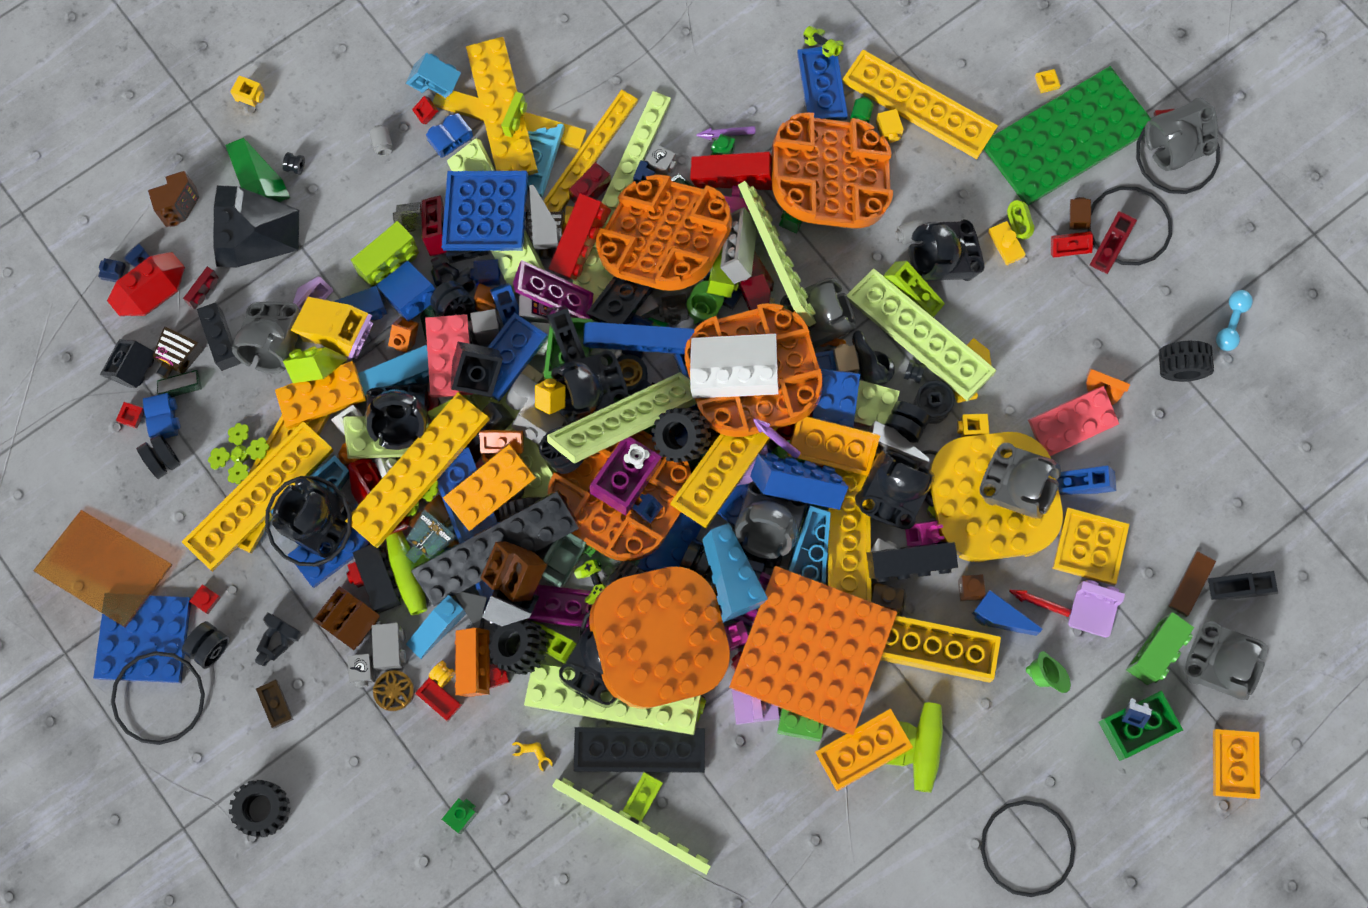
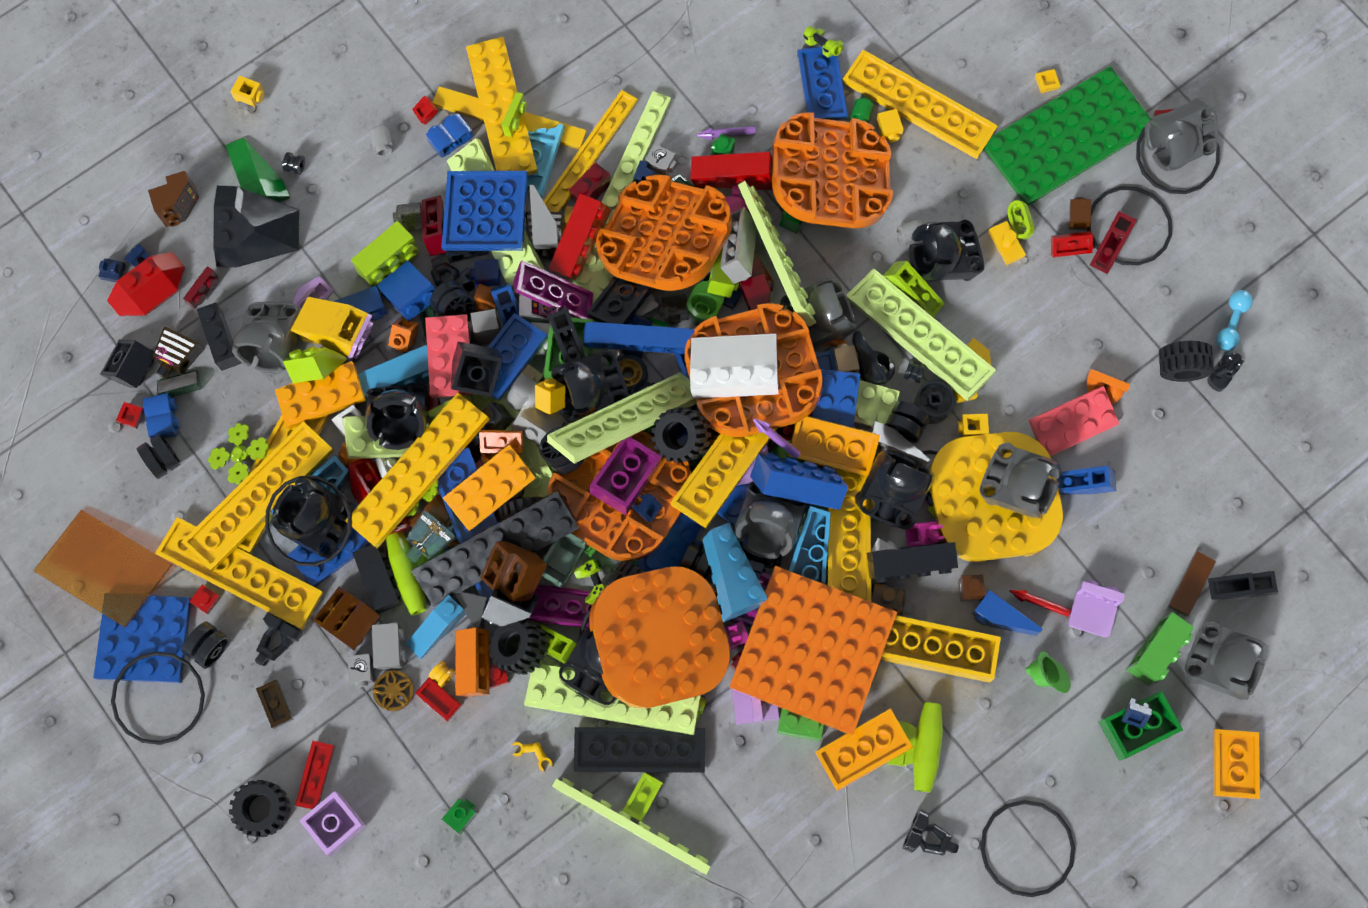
red plate [346,562,364,588] -> none
dark azure brick [405,53,461,98] -> none
white plate [624,444,649,469] -> none
yellow plate [1052,508,1130,586] -> none
none -> yellow plate [155,517,324,630]
none -> red plate [295,740,335,809]
none -> lavender brick [299,791,367,856]
none -> black piece [903,809,959,856]
none -> black piece [1207,352,1245,392]

